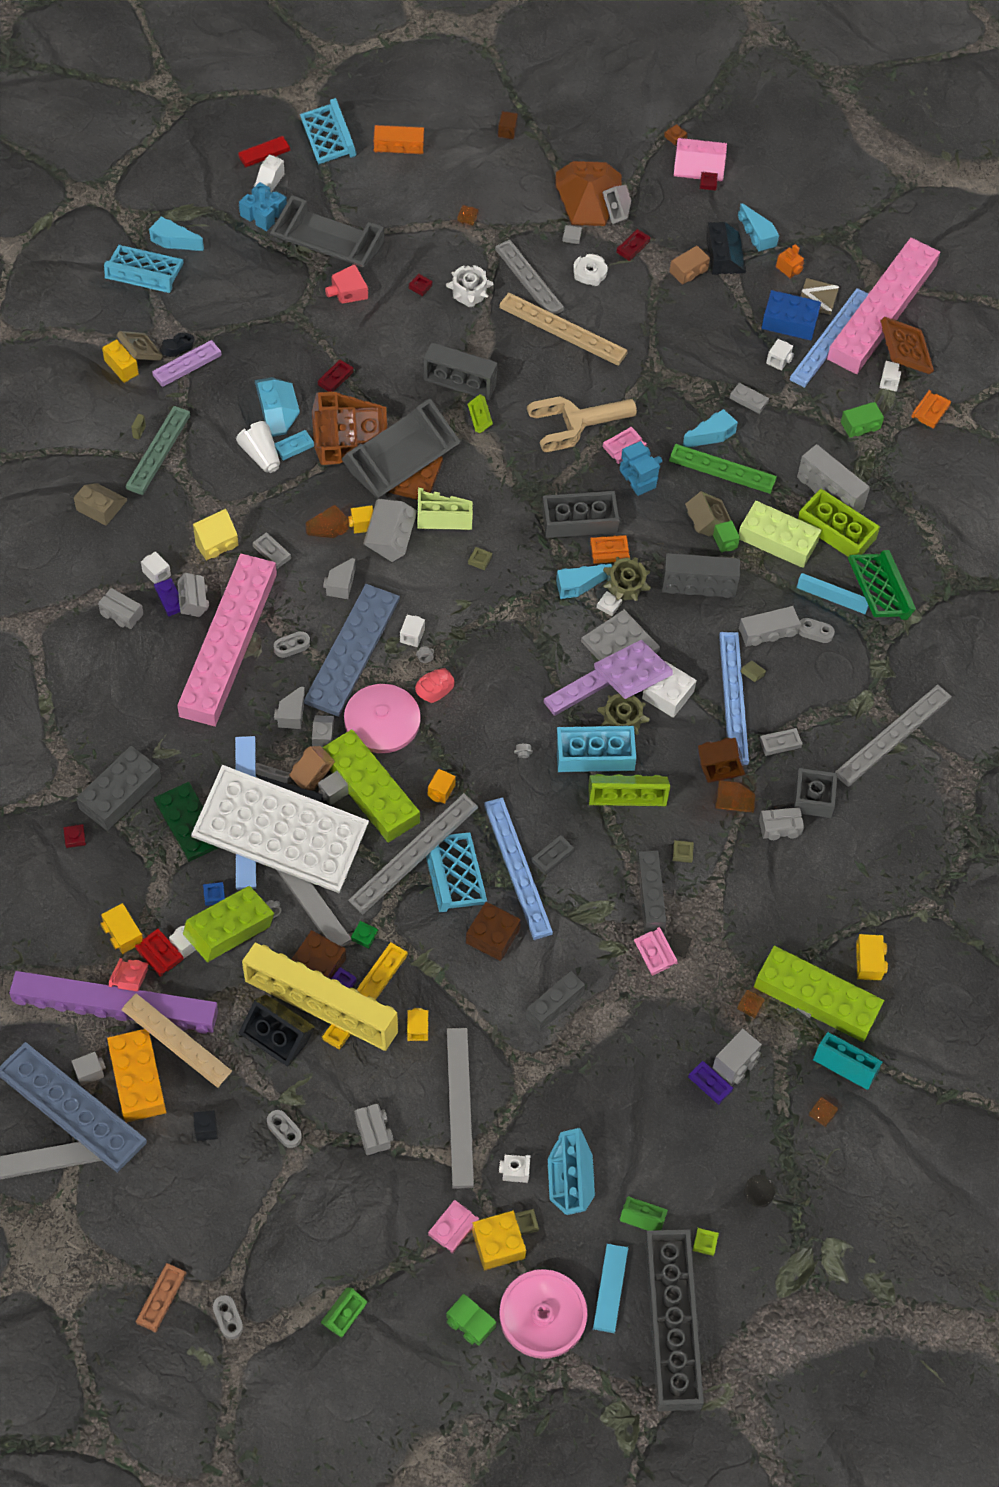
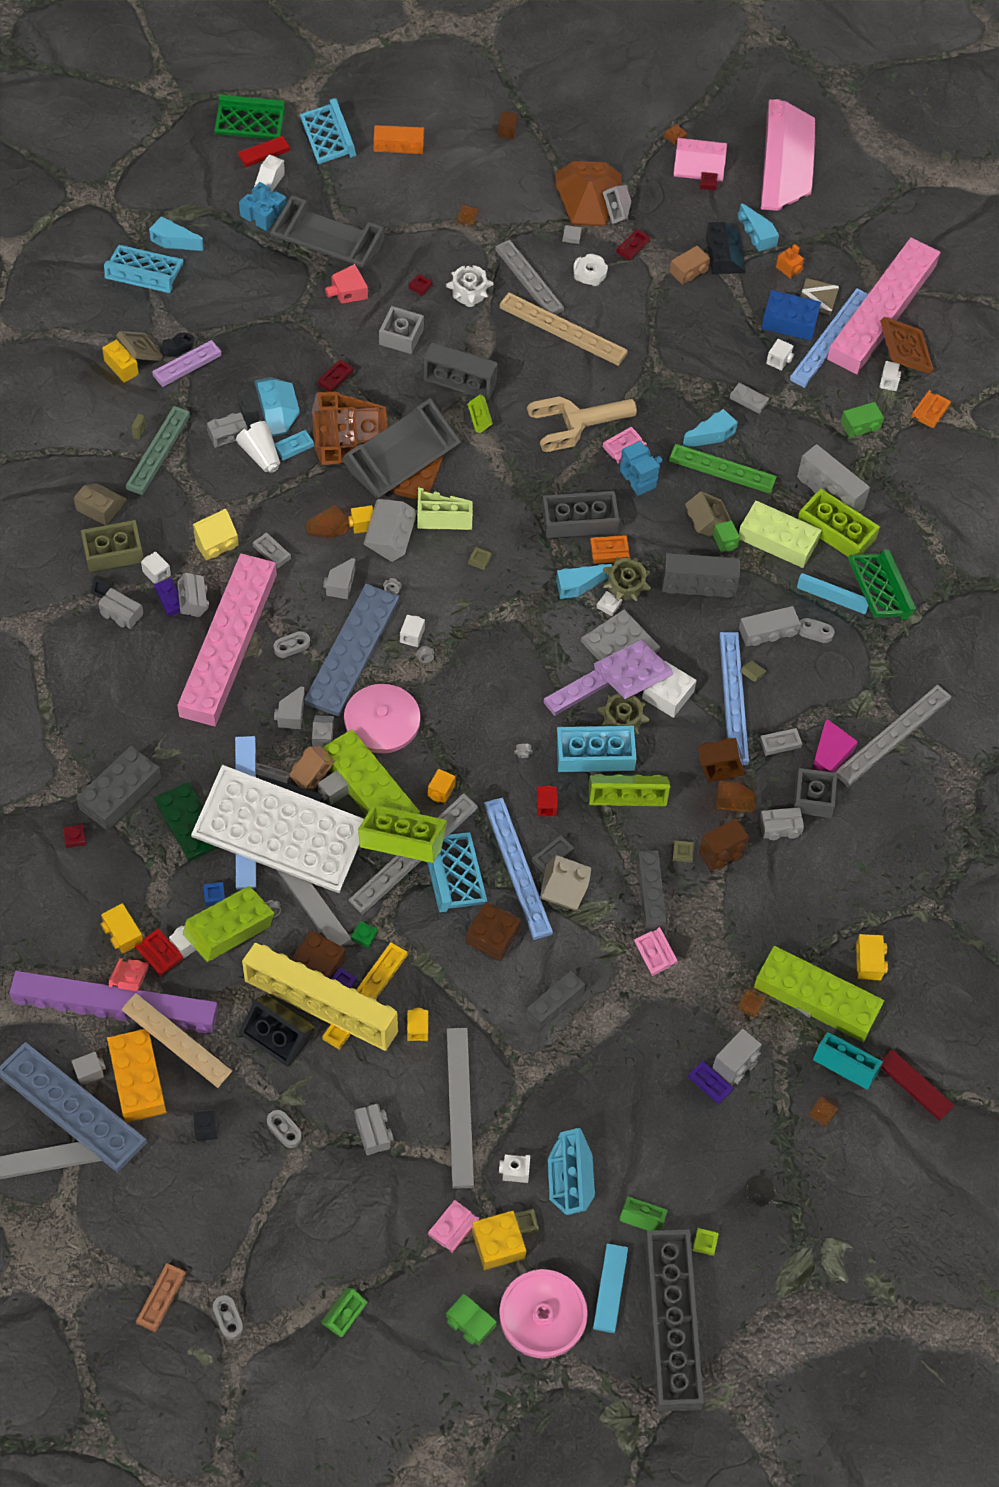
coral piece [415,668,454,703] -> none
none -> olive brick [81,520,143,572]
none -> black tile [90,575,114,598]
none -> light grey brick [207,413,248,448]
none -> green fence [215,94,285,139]
none -> lime slope [358,804,447,863]
none -> light grey brick [379,306,424,354]
none -> light grey plate [383,578,402,594]
none -> red brick [536,785,557,816]
none -> dark tan slope [540,855,592,911]
none -> reddish brown brick [699,819,749,871]
none -> bright pink slope [761,99,815,211]
none -> dark pink slope [812,719,858,773]
none -> dark red tile [880,1050,954,1121]

